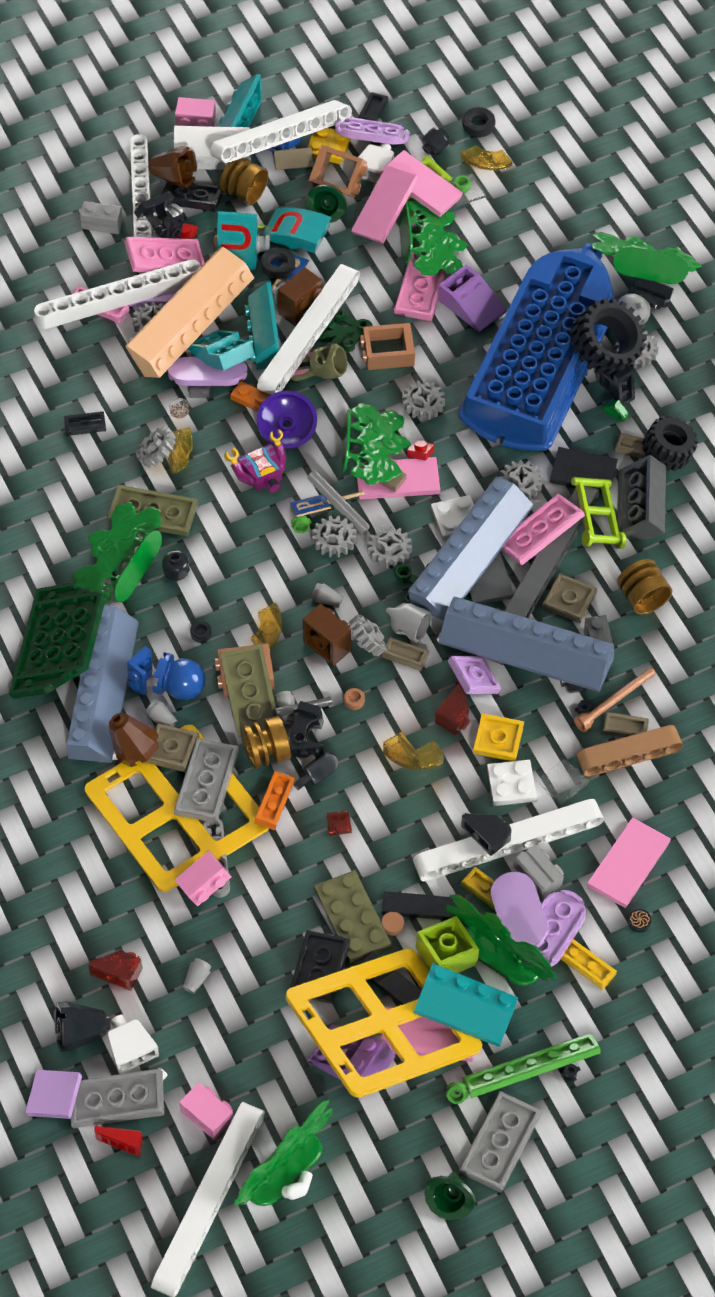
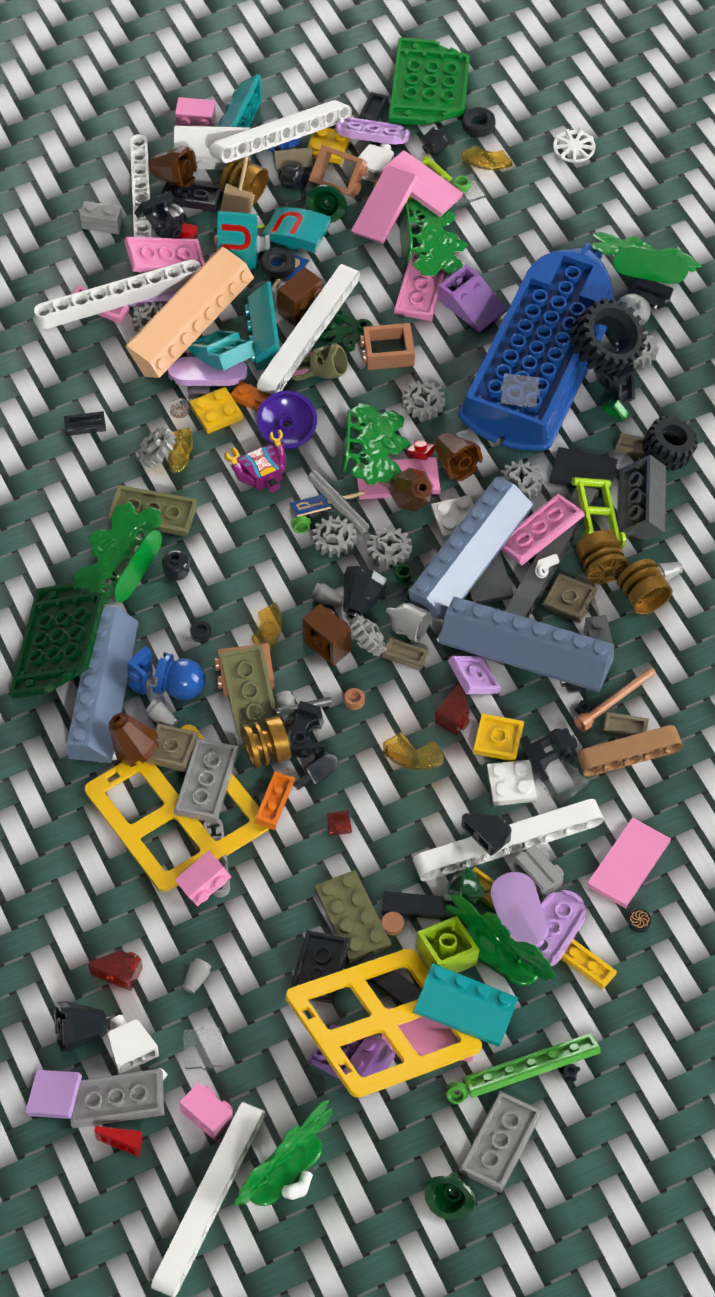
none -> clear piece [183,1027,224,1070]
none -> yellow plate [190,387,243,434]
none -> tan piece [220,156,255,214]
none -> black head [279,164,308,191]
none -> black cone [343,566,388,619]
none -> green plate [389,38,470,126]
none -> reddish brown cone [390,468,434,512]
none -> reddish brown cone [434,433,483,481]
none -> dark green helmet [443,860,485,904]
none -> clear piece [500,373,540,407]
none -> black tile [519,728,577,782]
none -> white arm [535,554,559,578]
none -> white wheel [553,129,595,163]
none -> pearl gold wheel [575,530,628,584]
none -> light grey cone [656,561,683,581]

